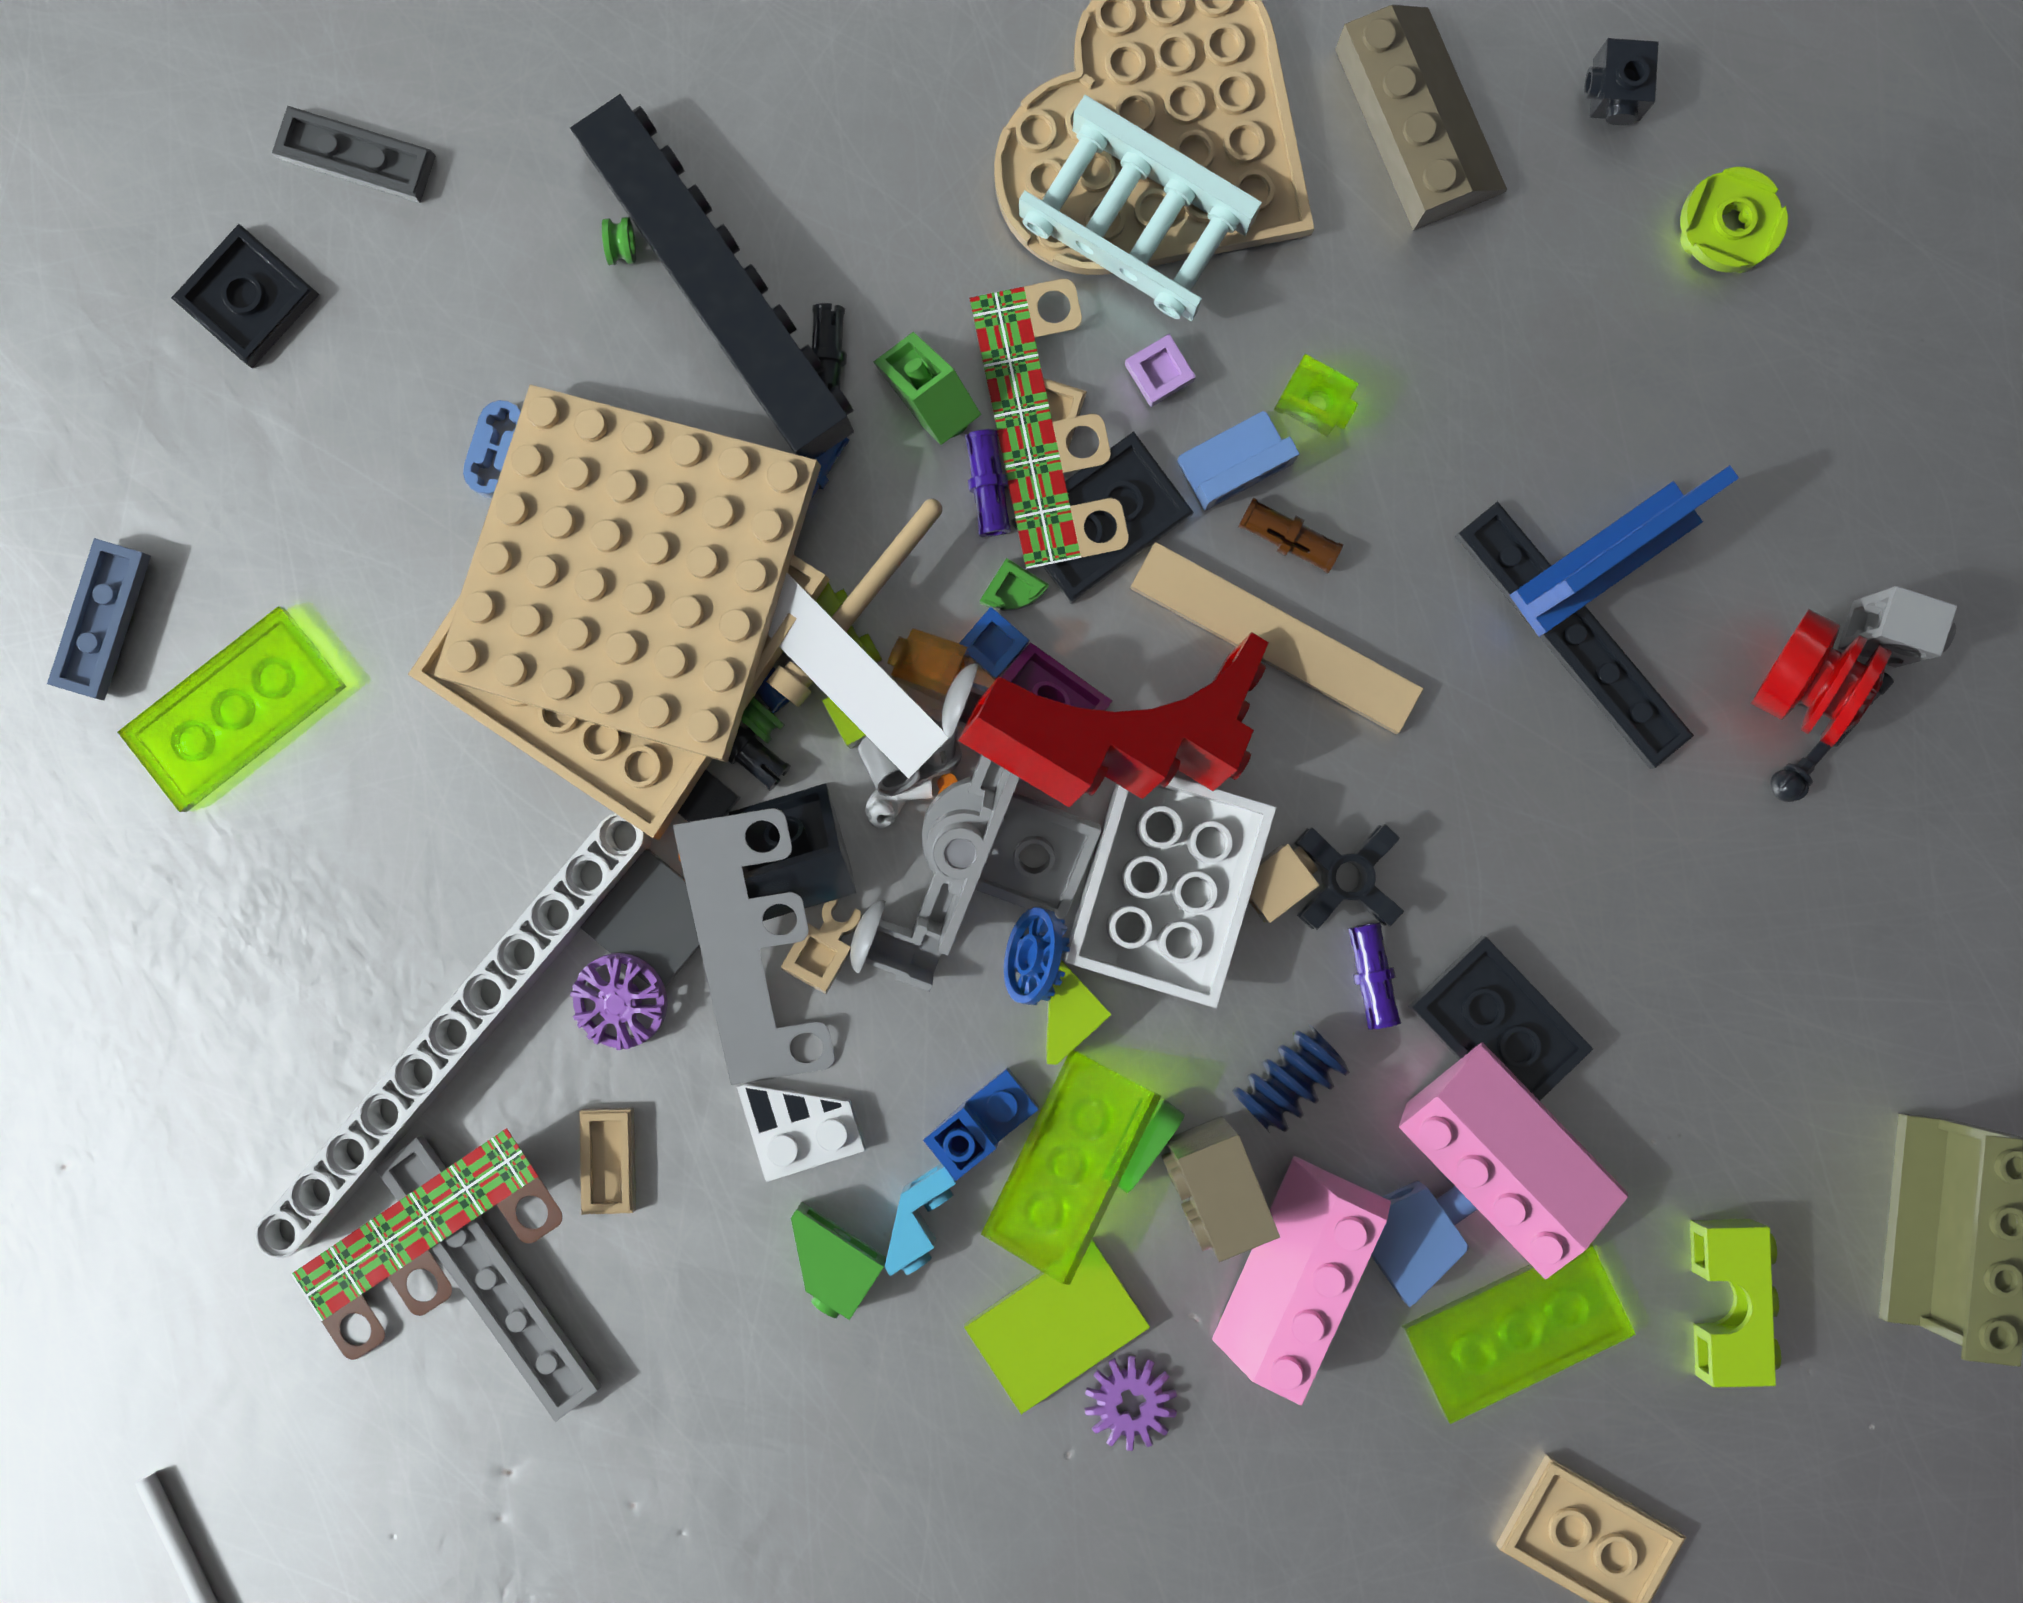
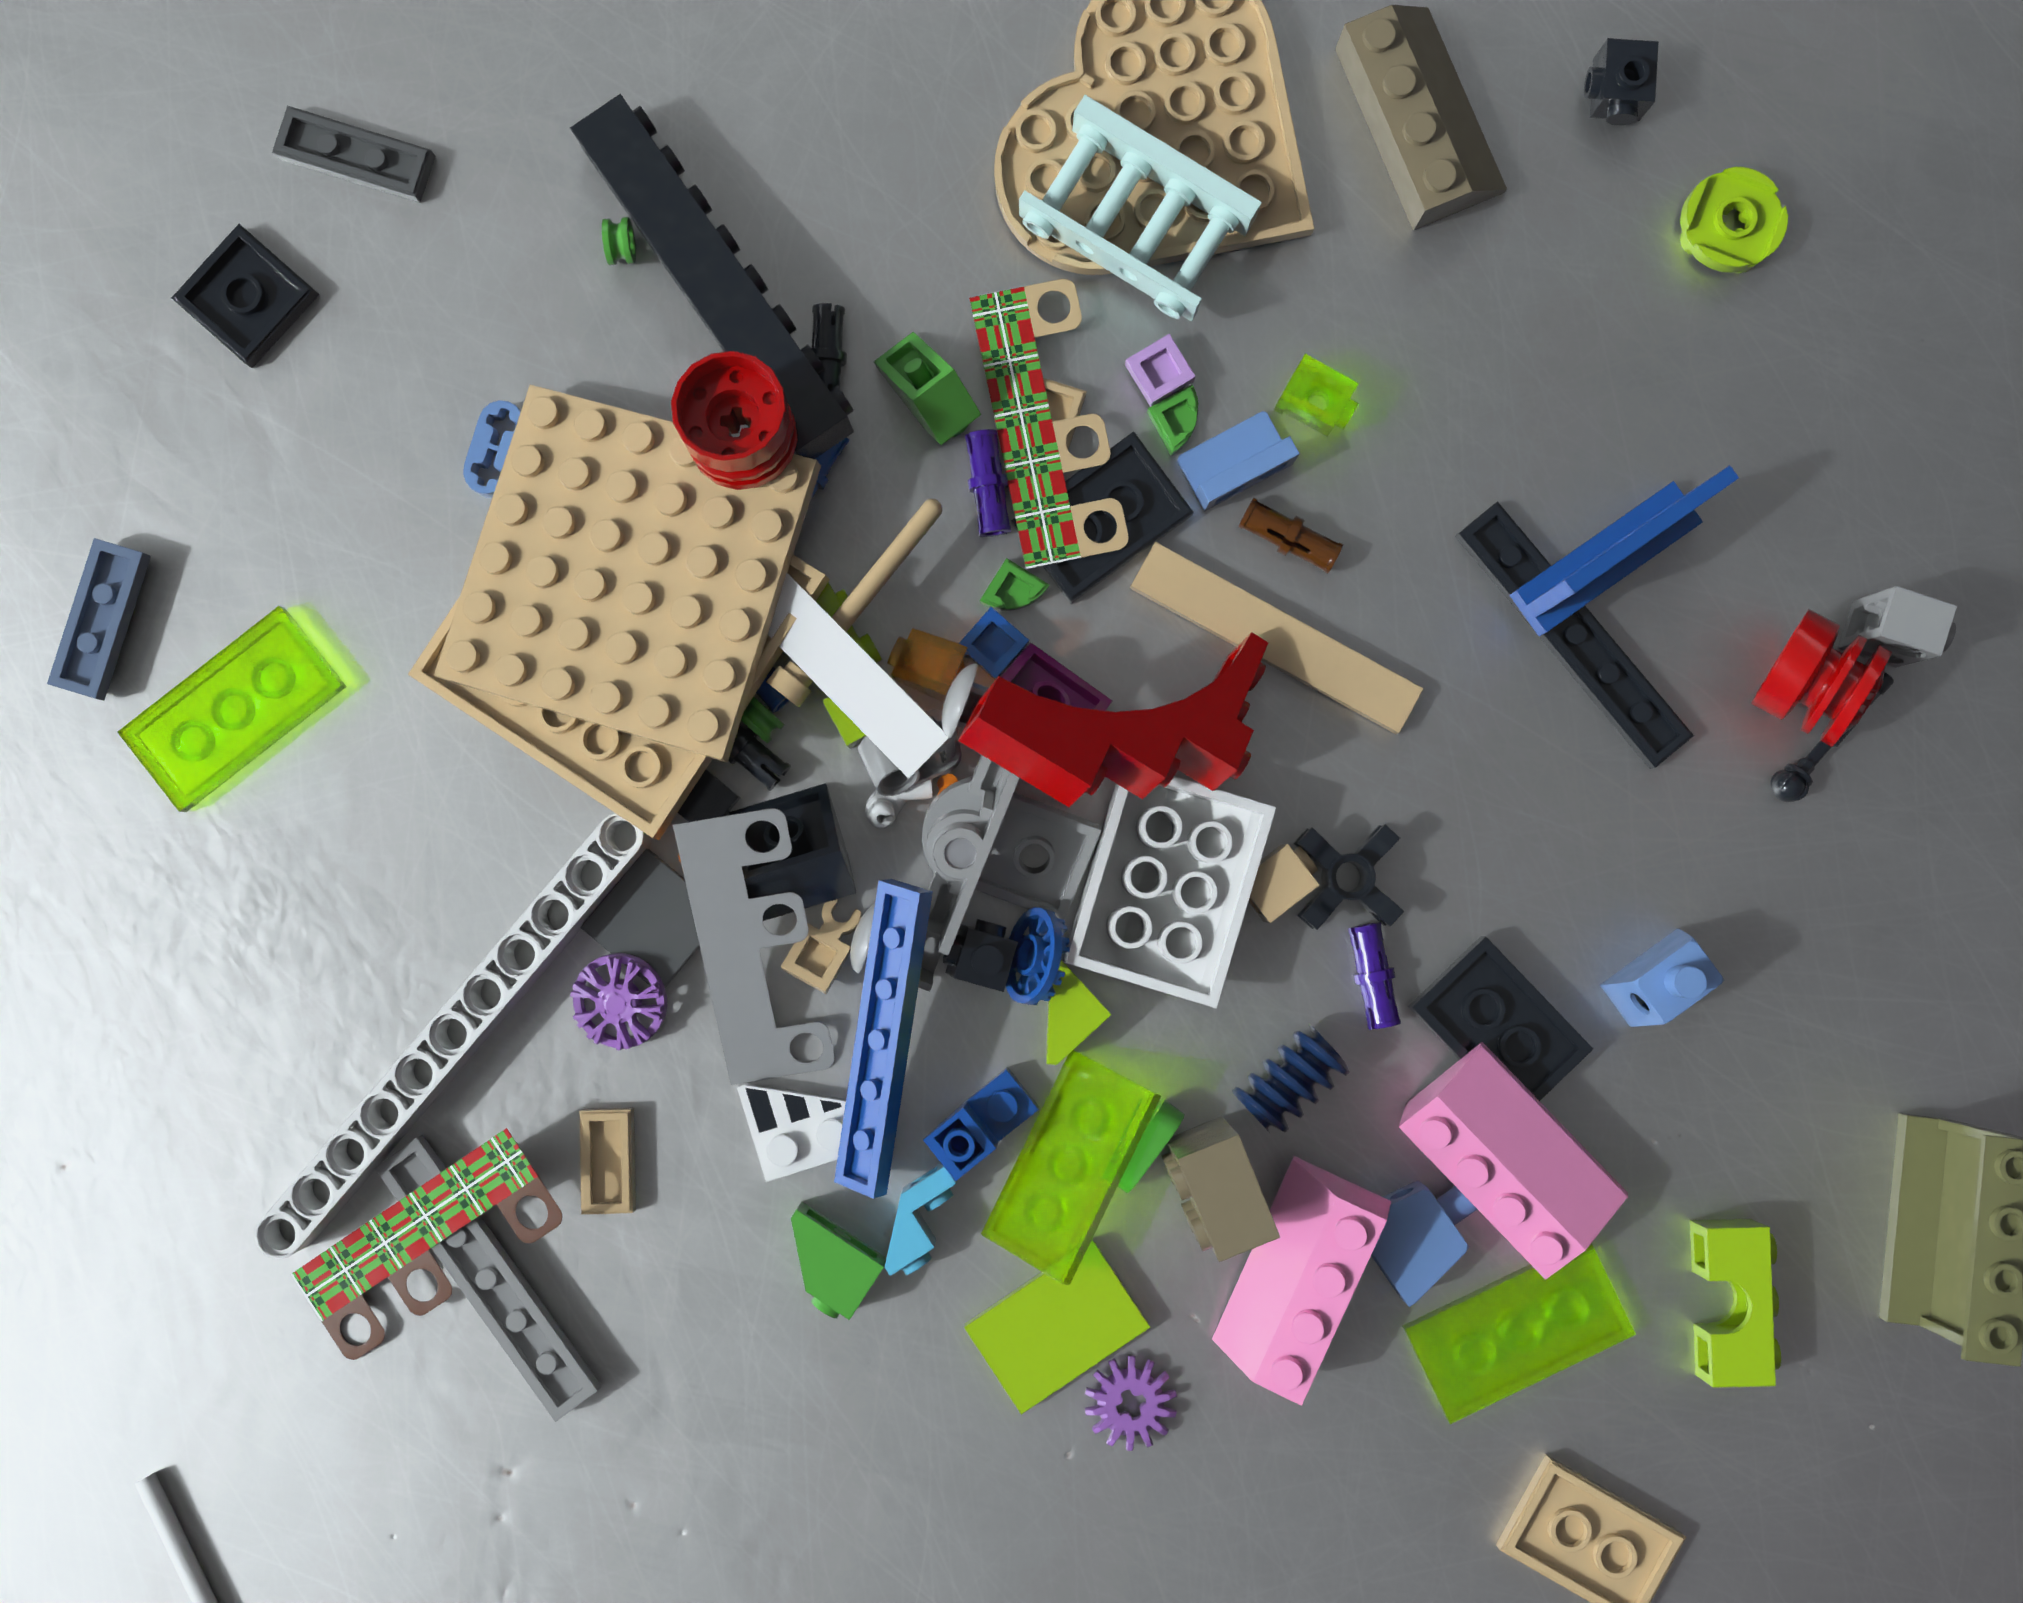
none -> red wheel [671,351,798,490]
none -> plate [834,879,933,1199]
none -> black brick [943,919,1018,992]
none -> bright green tile [1147,385,1198,456]
none -> medium blue torso [1600,929,1724,1027]

